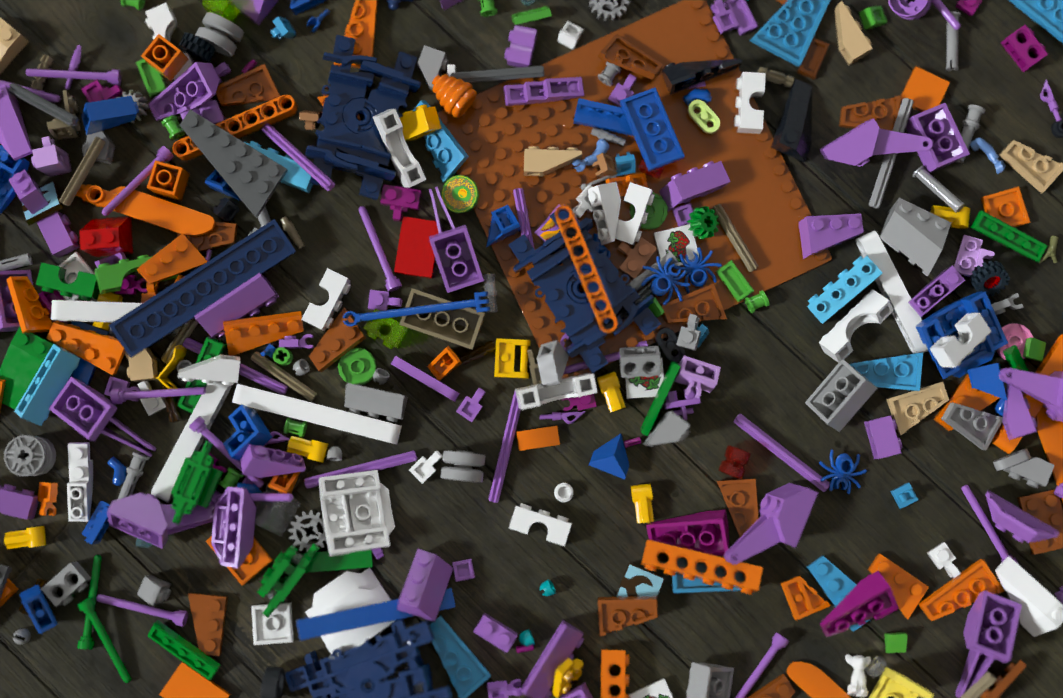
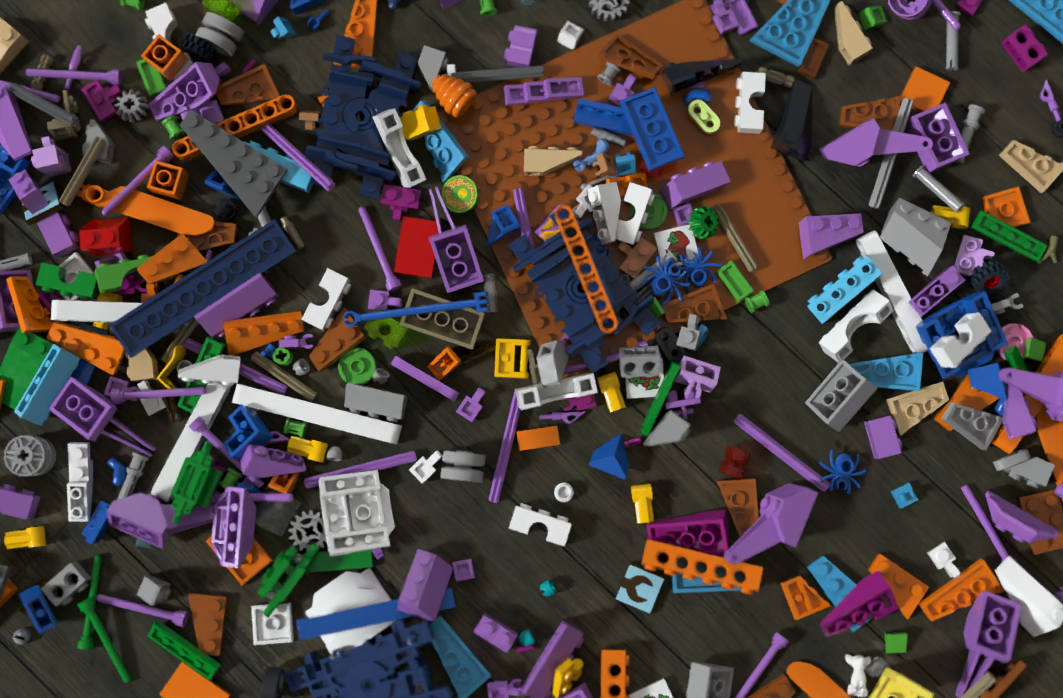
orange plate [38,482,58,516] -> none
blue slope [81,96,139,135] -> none
bright green tile [512,6,552,25] -> none
dark orange wing [598,596,658,637] -> none
medium blue arm [970,138,1005,174] -> none

